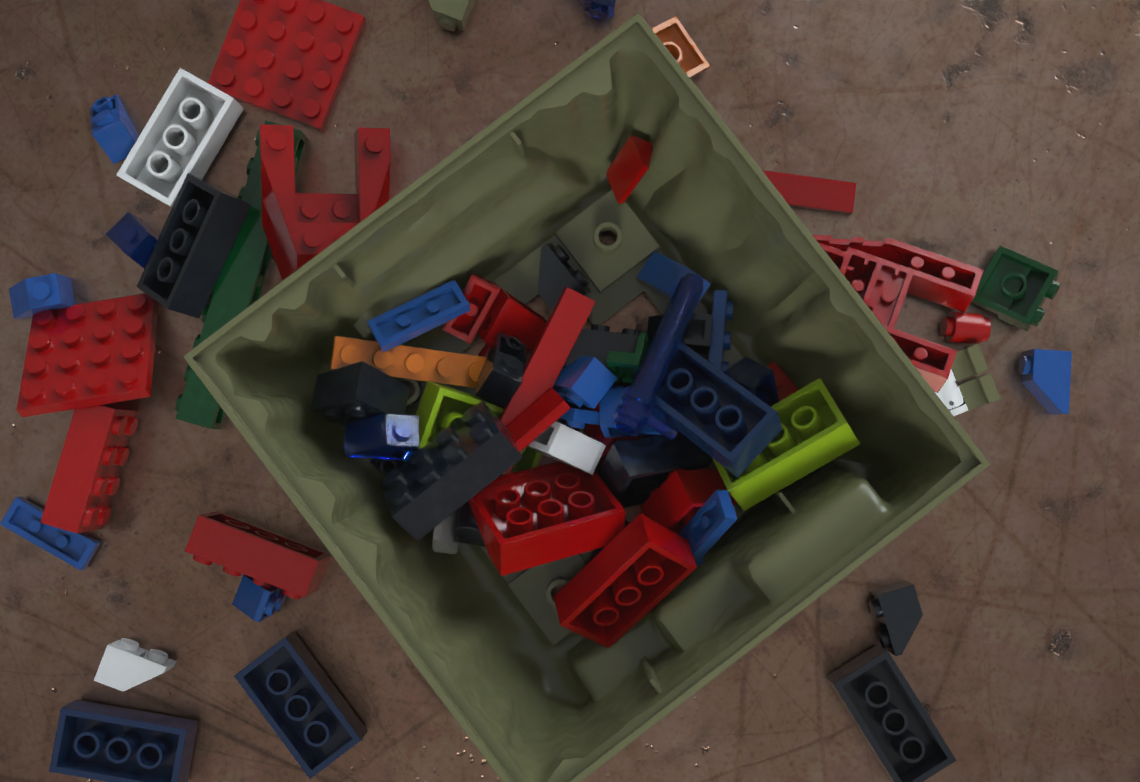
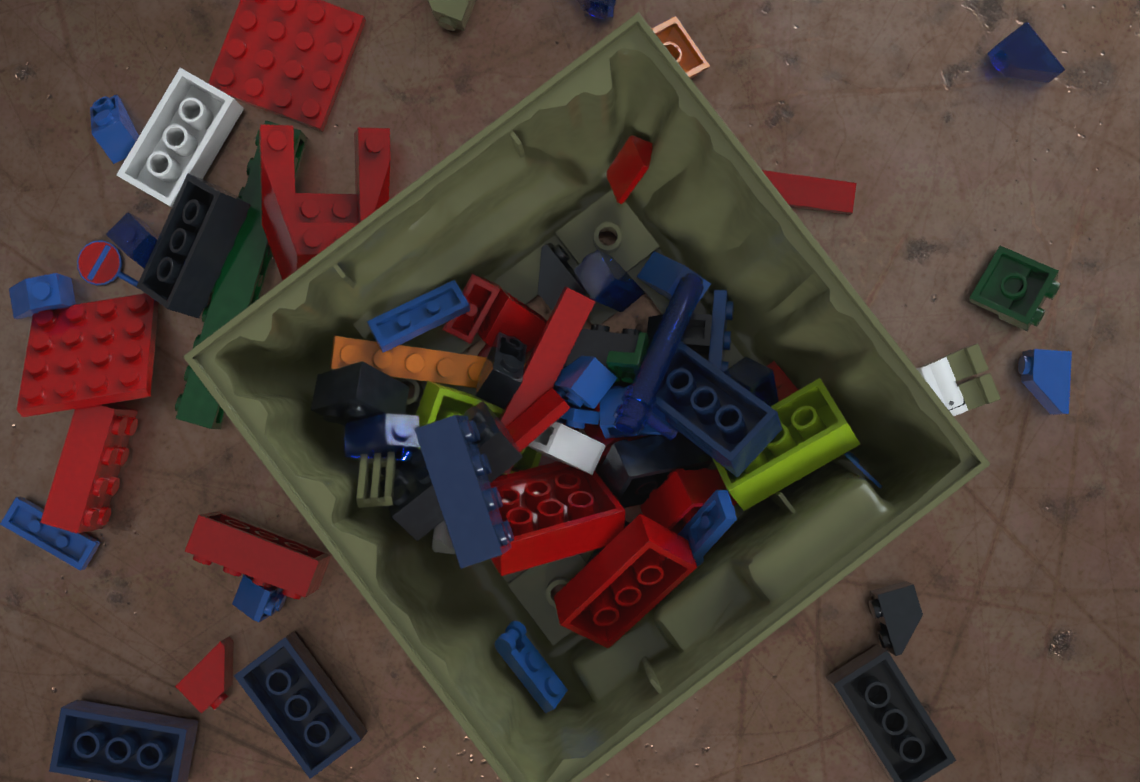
white slope [94,638,177,692] -> none
red wedge [813,235,983,393] -> none
red brick [940,311,991,344] -> none
none -> red piece [77,240,139,289]
none -> red slope [175,637,234,714]
none -> olive tile [356,452,396,508]
none -> dark blue brick [414,415,514,569]
none -> blue plate [494,621,568,713]
none -> slope [574,250,645,312]
none -> blue piece [844,451,883,489]
none -> clear blue slope [987,22,1065,83]

